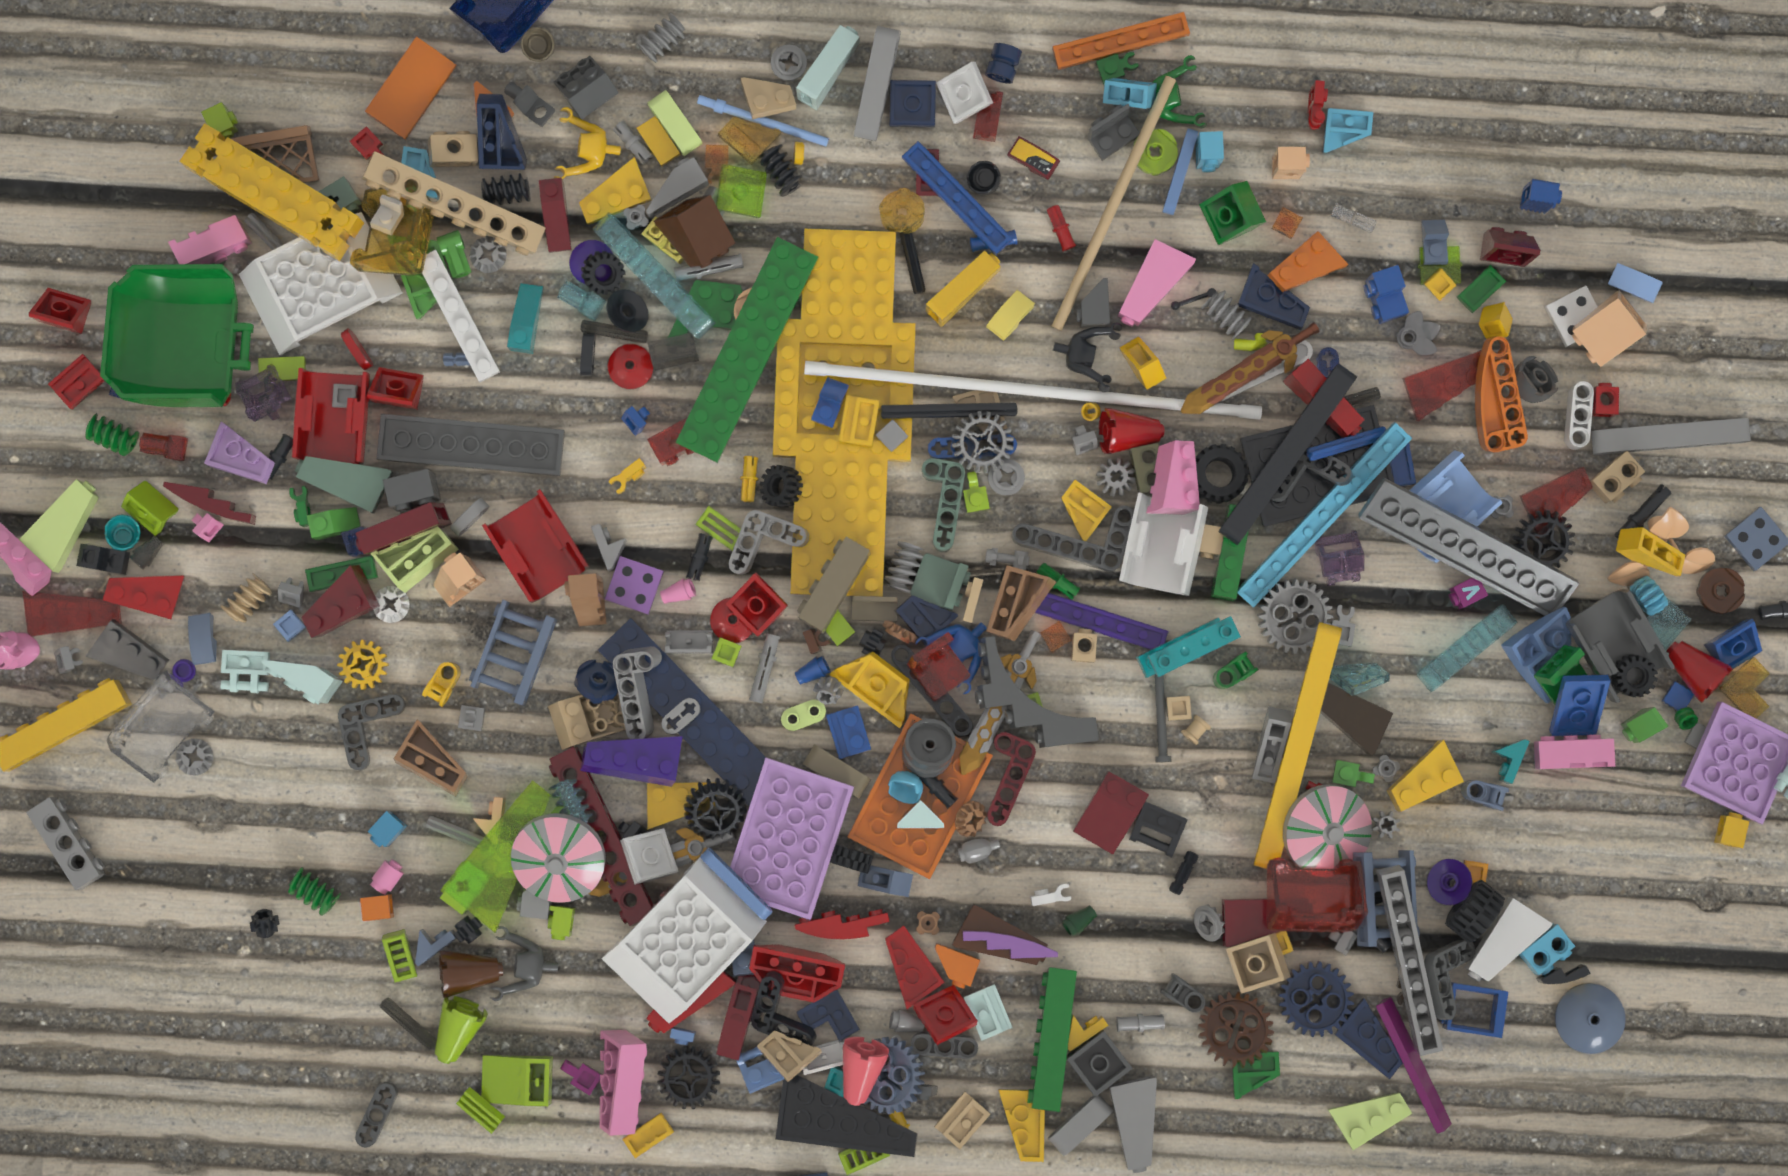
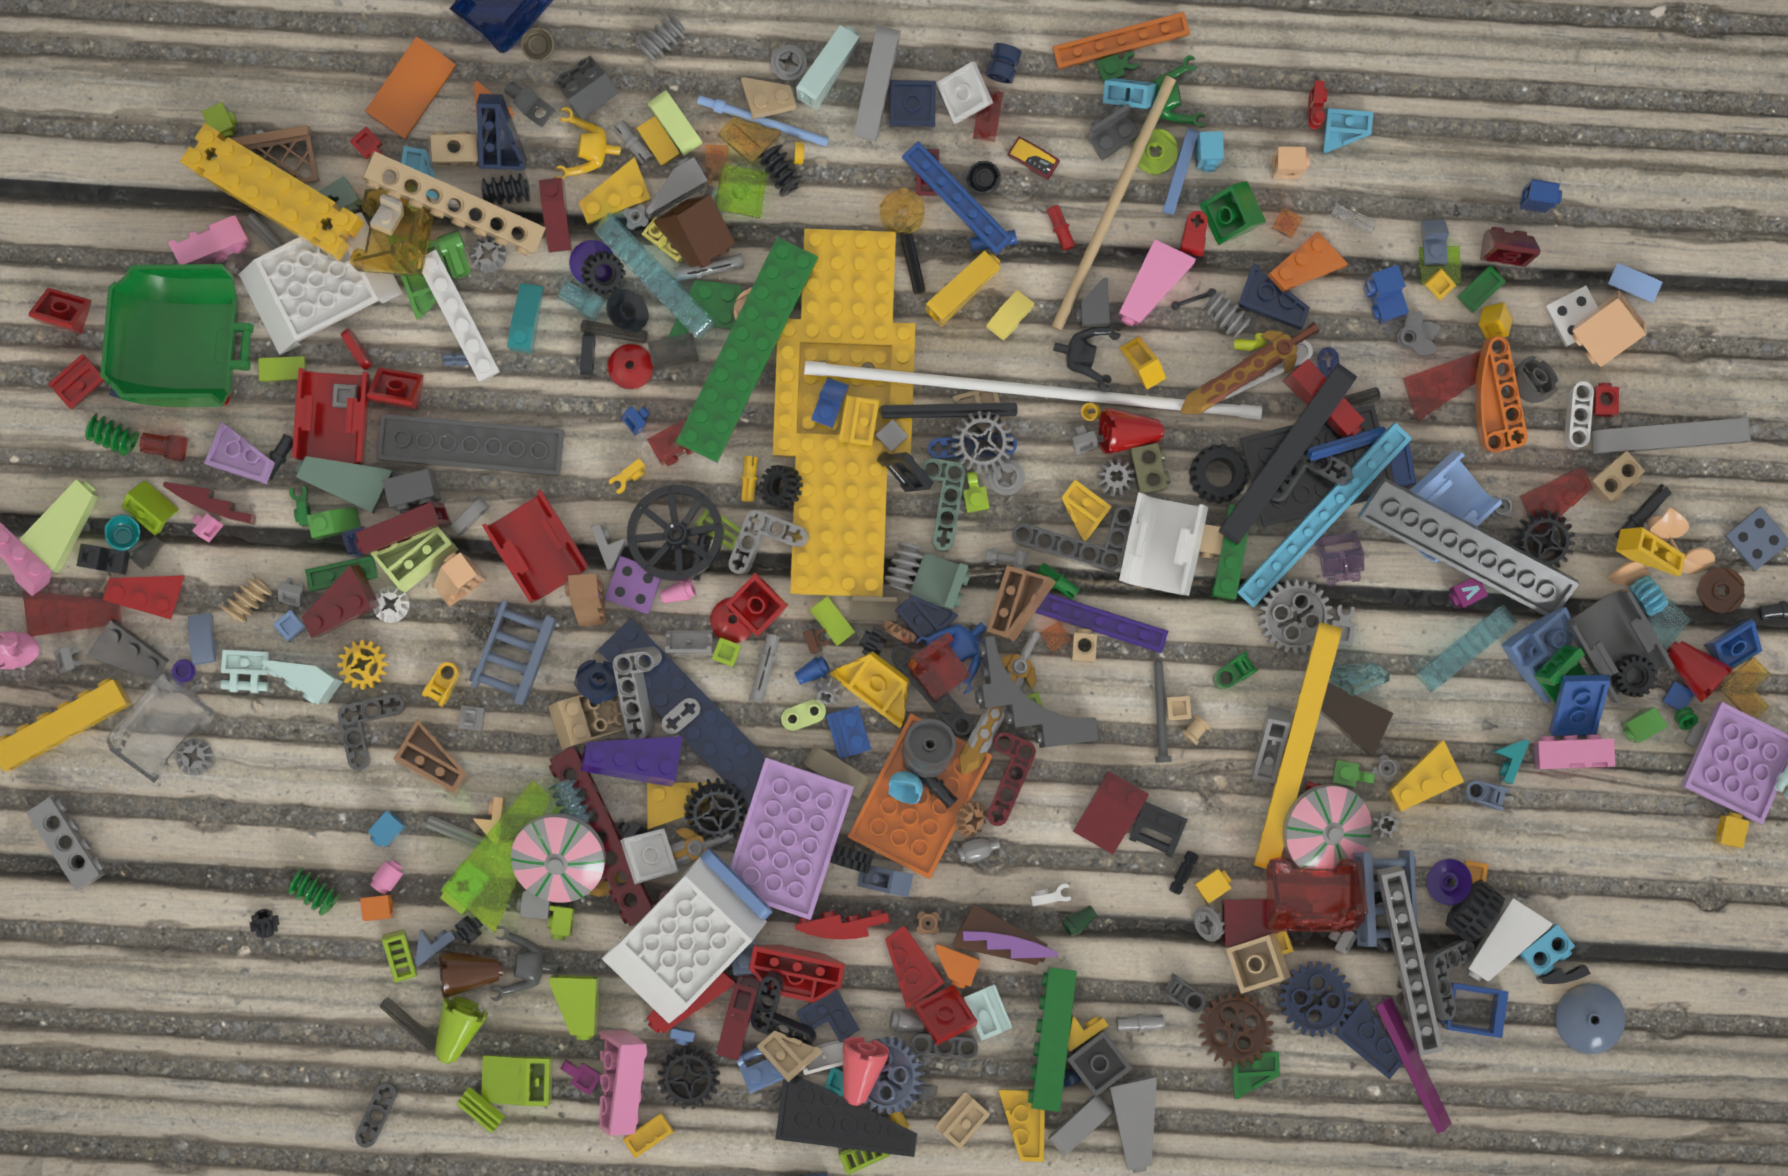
piece [235,364,291,422] -> none
dark tan brick [797,537,870,634] -> none
light aqua slope [897,800,944,828] -> none
tan wing [963,577,983,623] -> none
teal fence [1136,616,1241,678] -> none
bright pink wedge [1146,440,1200,515] -> none
yellowish green wing [1327,1092,1412,1150] -> none
none -> lime slope [549,975,601,1040]
none -> black wheel [627,485,724,581]
none -> black plate [877,451,934,492]
none -> dark blue hinge [1063,1069,1082,1088]
none -> red piece [1180,211,1208,257]
none -> yellow brick [1193,868,1232,904]

